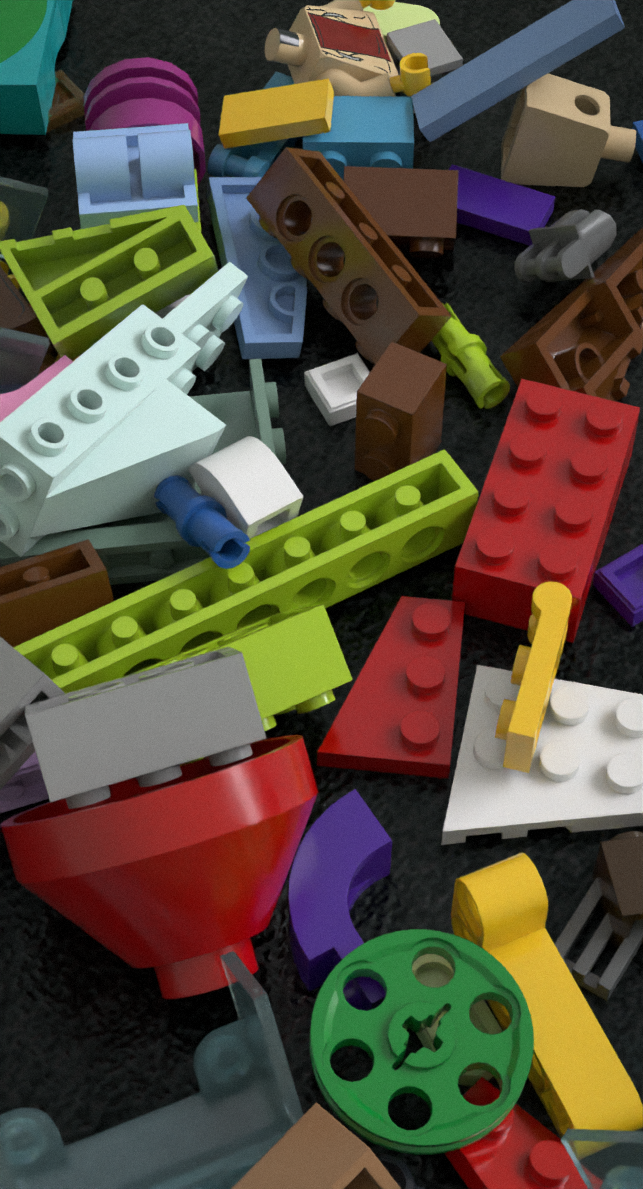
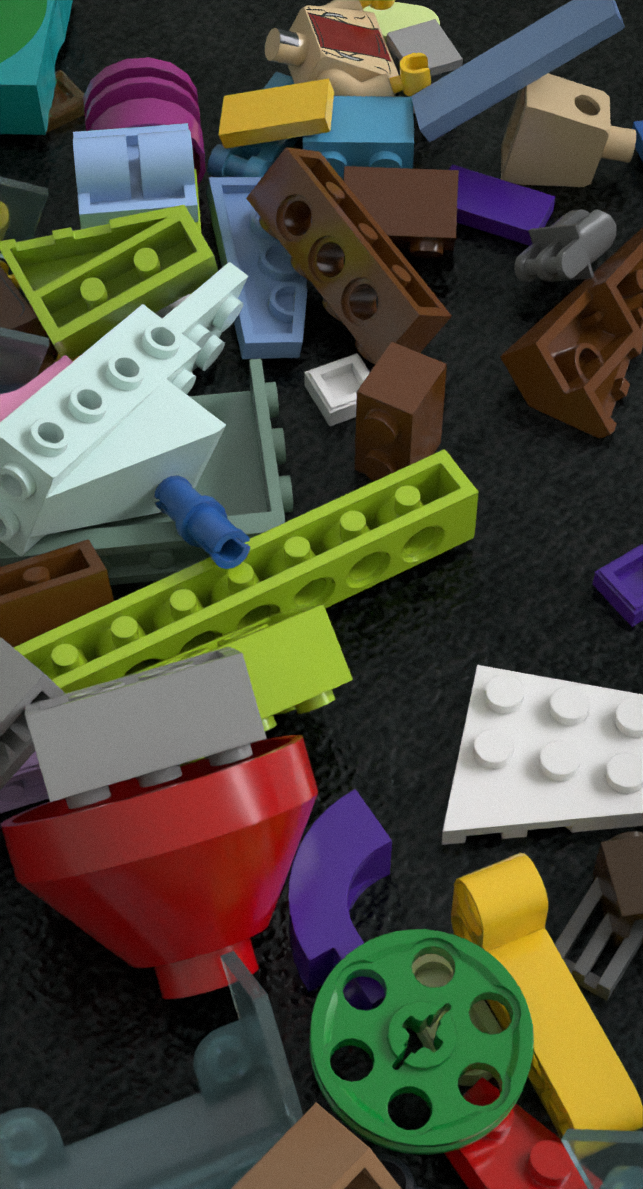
white brick [188,436,303,539] -> none
red wing [317,596,465,779] -> none
lime pin [431,303,510,409] -> none
red brick [452,379,640,643] -> none
yellow plate [495,581,572,773] -> none

